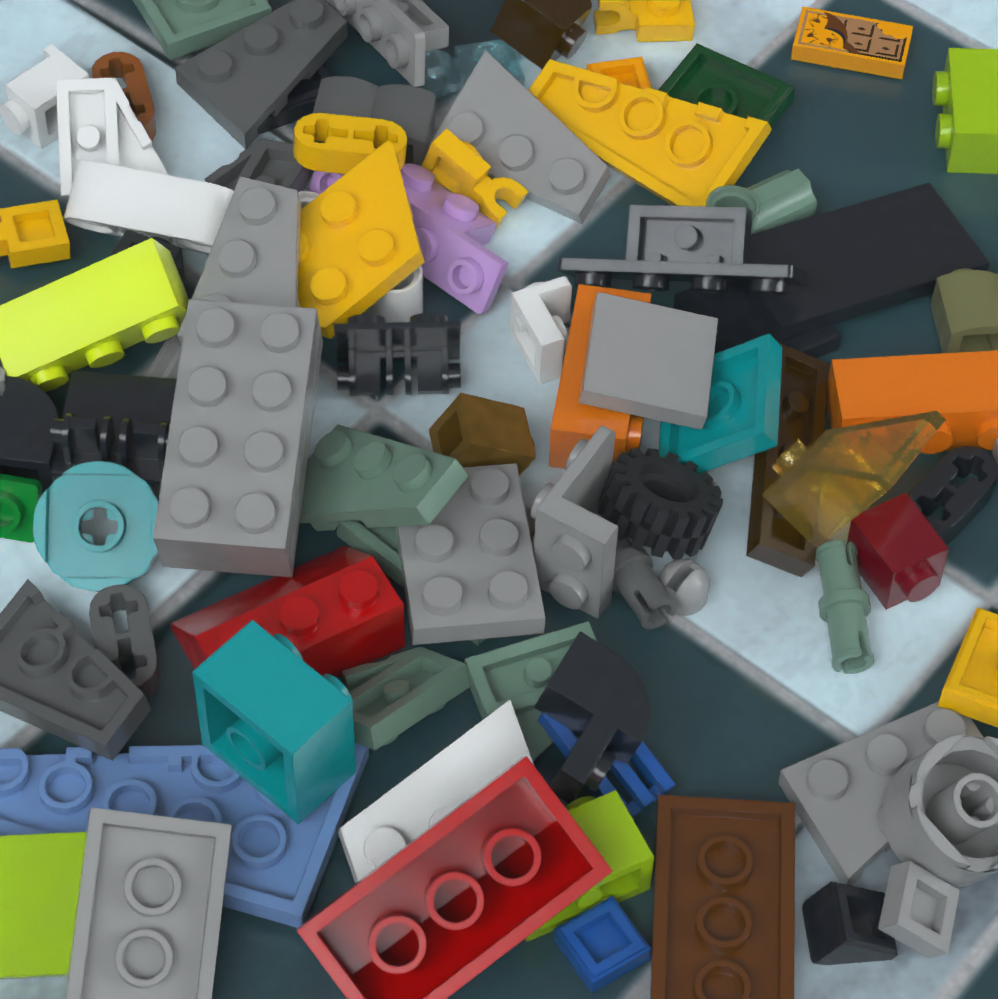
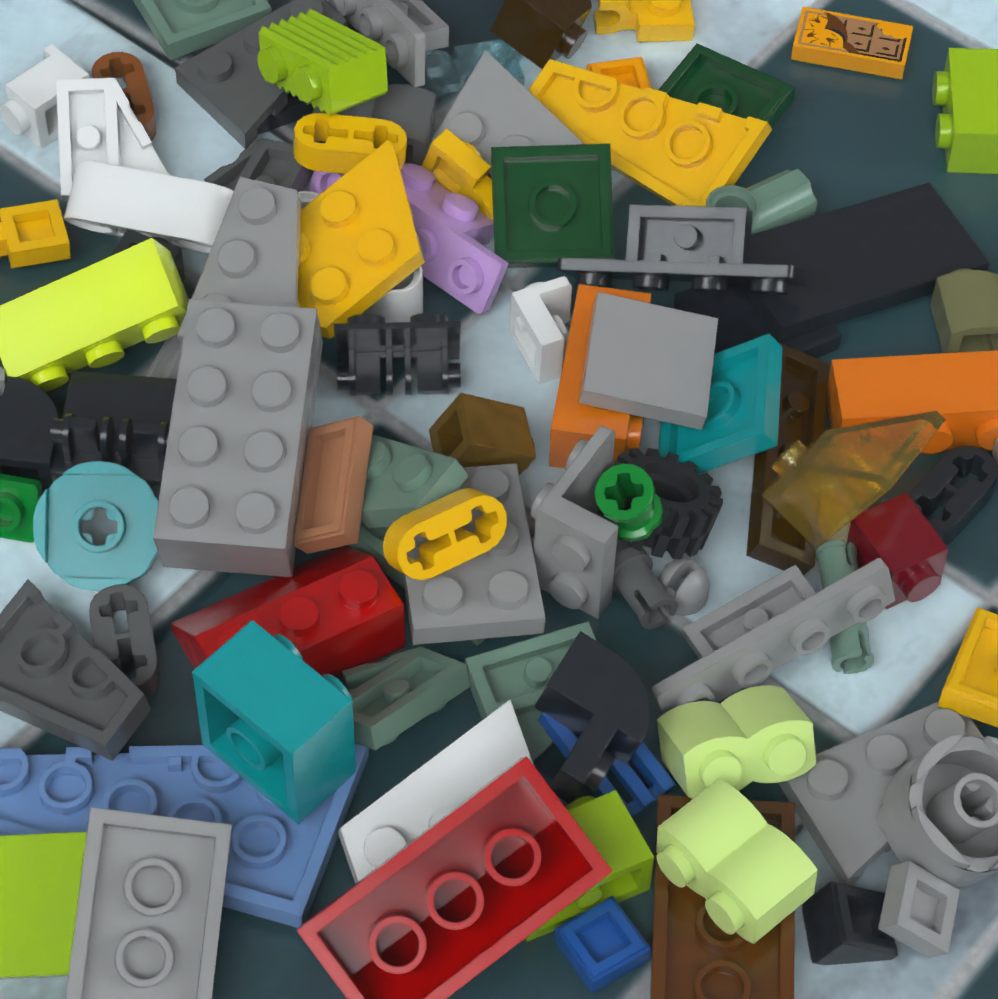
none -> lime brick [257,8,388,116]
none -> nougat tile [293,416,373,554]
none -> yellow beam [383,488,507,580]
none -> dark green plate [491,143,615,268]
none -> green bush [594,463,663,542]
none -> light grey bracket [651,558,895,716]
none -> yellowish green brick [656,779,818,944]
none -> yellowish green brick [657,685,816,799]

